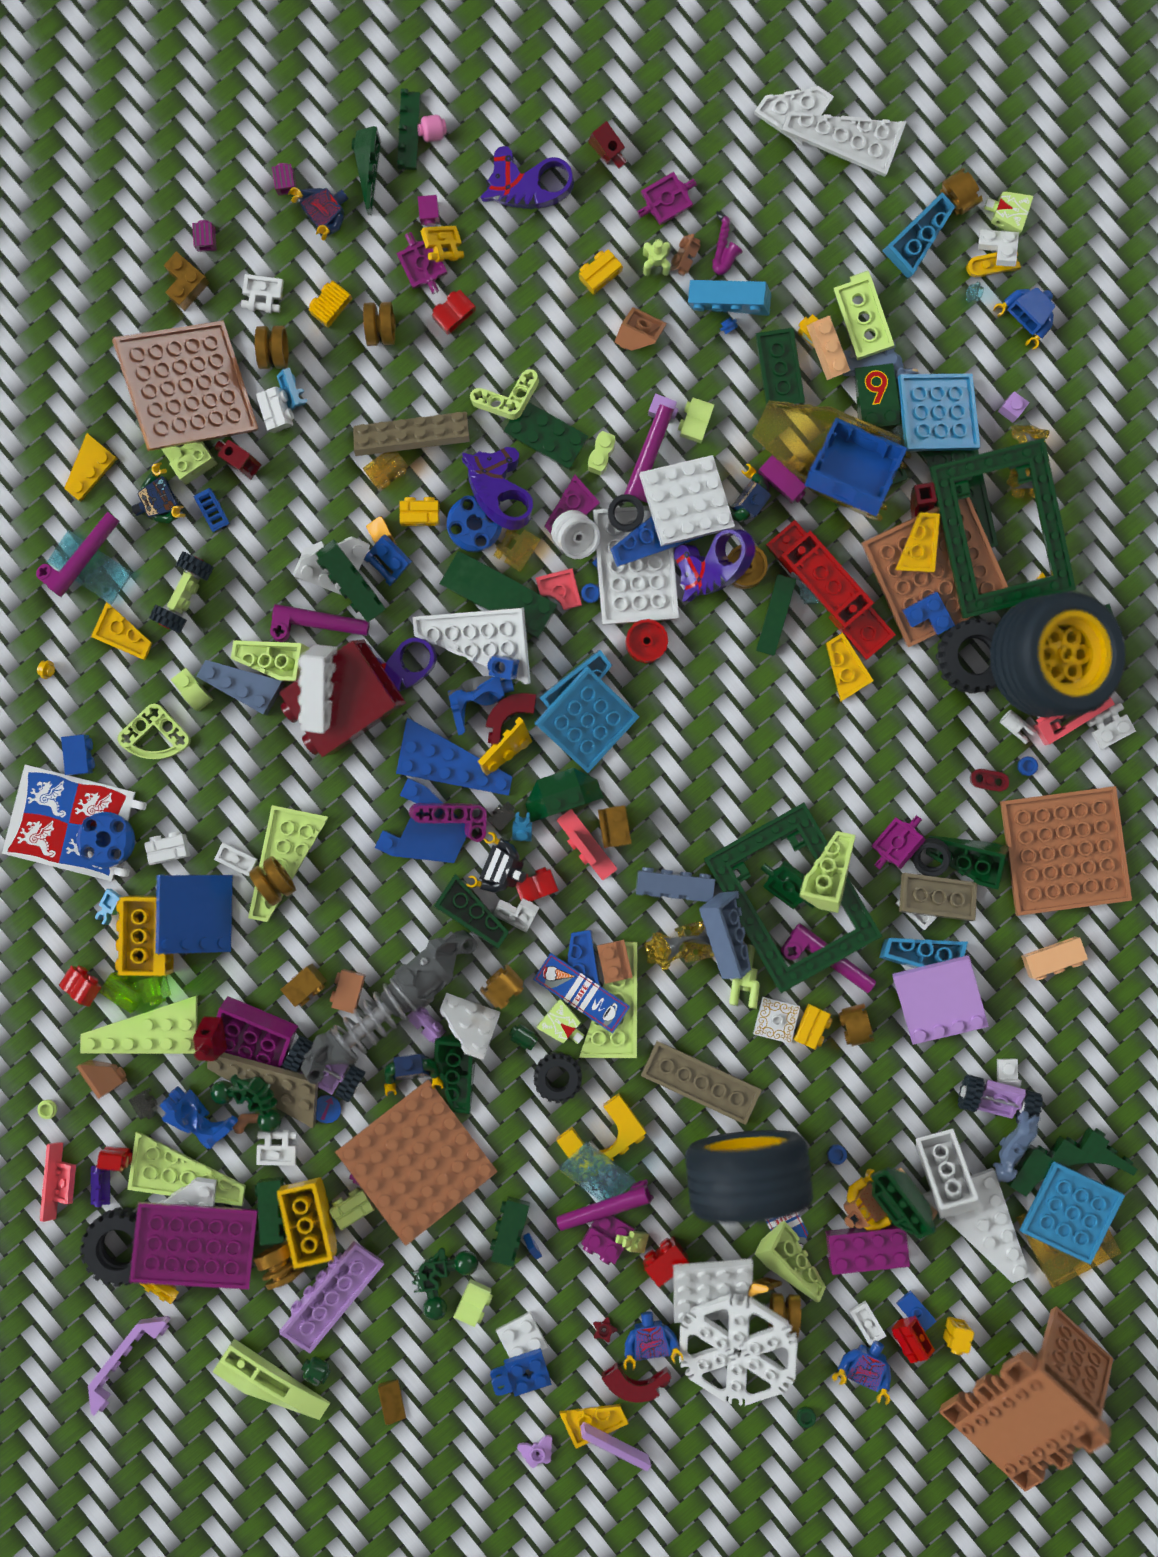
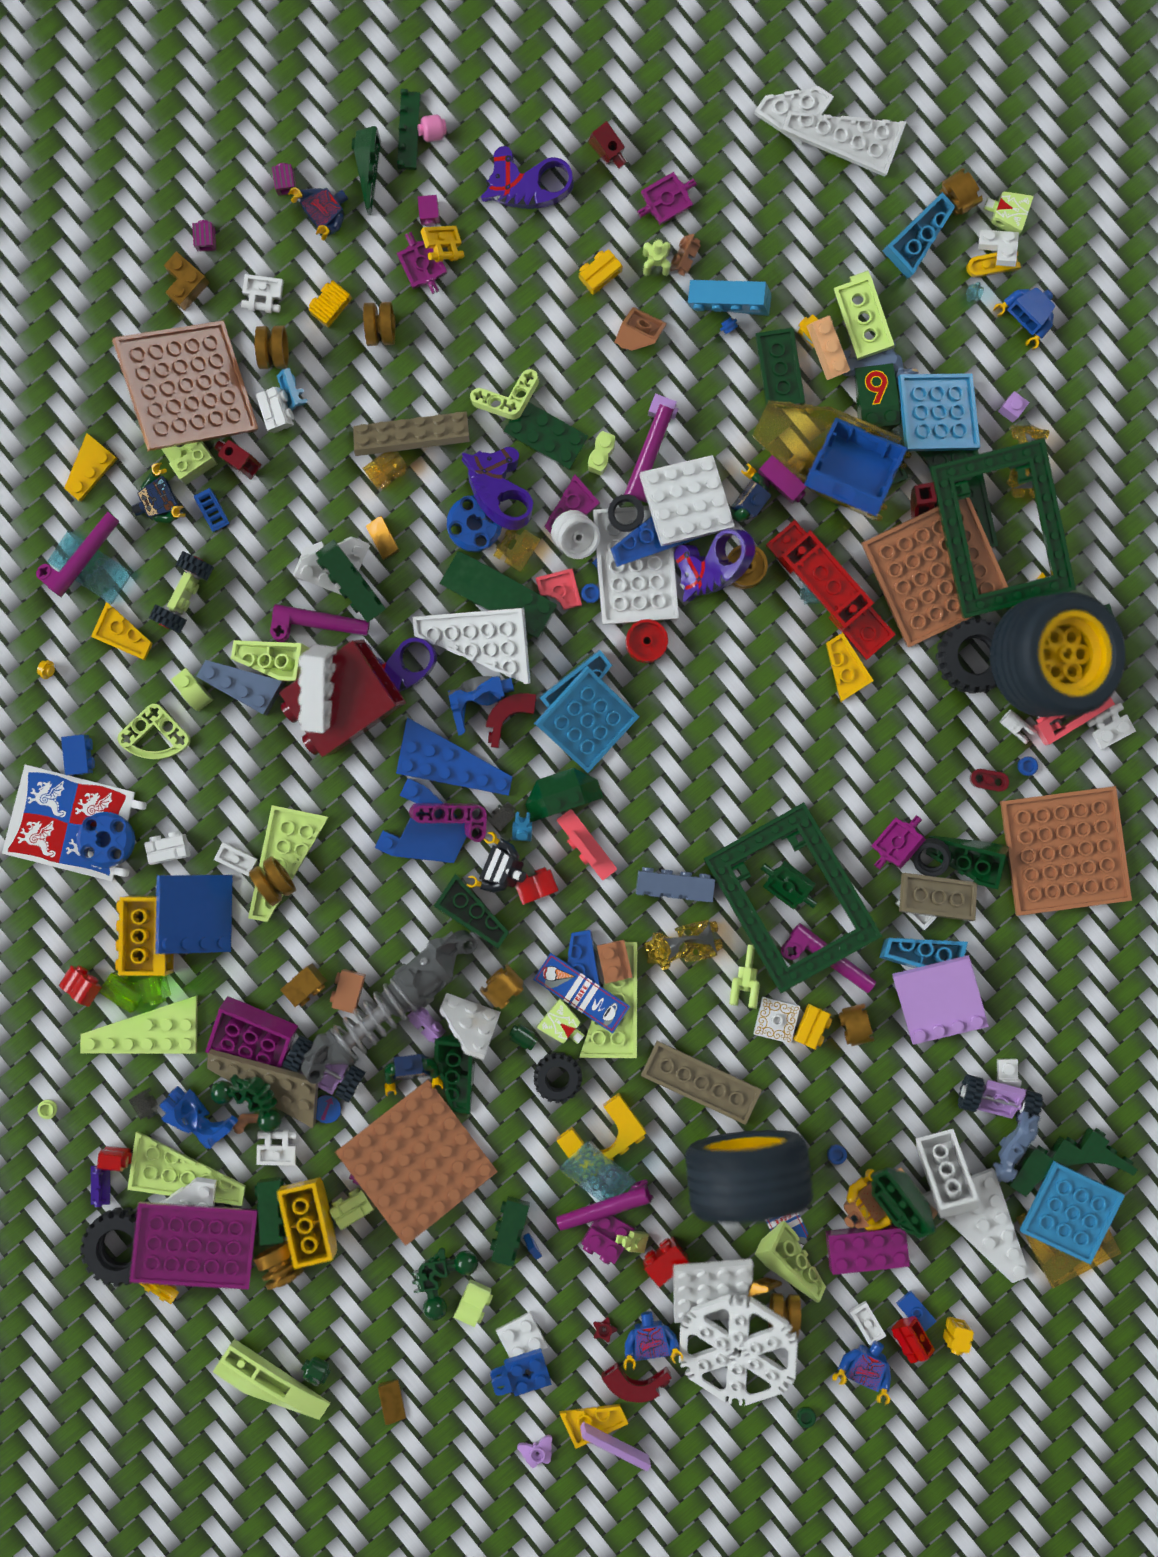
coral bracket [40,1142,76,1222] -> none
nougat slope [77,1060,127,1099] -> none
lavender slope [88,1316,171,1416] -> none
dark azure plate [95,889,122,925] -> none
dark red torso [193,1016,227,1061] -> none
lavender plate [279,1241,384,1353] -> none
blue plate [364,534,412,586] -> none
yellow brick [400,497,440,526] -> none
red brick [432,290,476,335] -> none
yellow wing [478,717,532,776] -> none
blue brick [487,655,519,680] -> none
white plate [493,898,540,933] -> none
pearl gold brick [598,805,631,848] -> none
yellowish green brick [678,398,714,443] -> none
sand blue wedge [699,891,751,979] -> none
magenta piece [712,211,743,275] -> none
dark green slope [756,574,796,656] -> none
yellowish green wedge [800,831,856,913] -> none
yellow wing [895,512,940,572] -> none
blue plate [902,592,955,635] -> none
nougat bracket [939,1306,1113,1492] -> none
light nougat brick [1021,936,1088,981] -> none

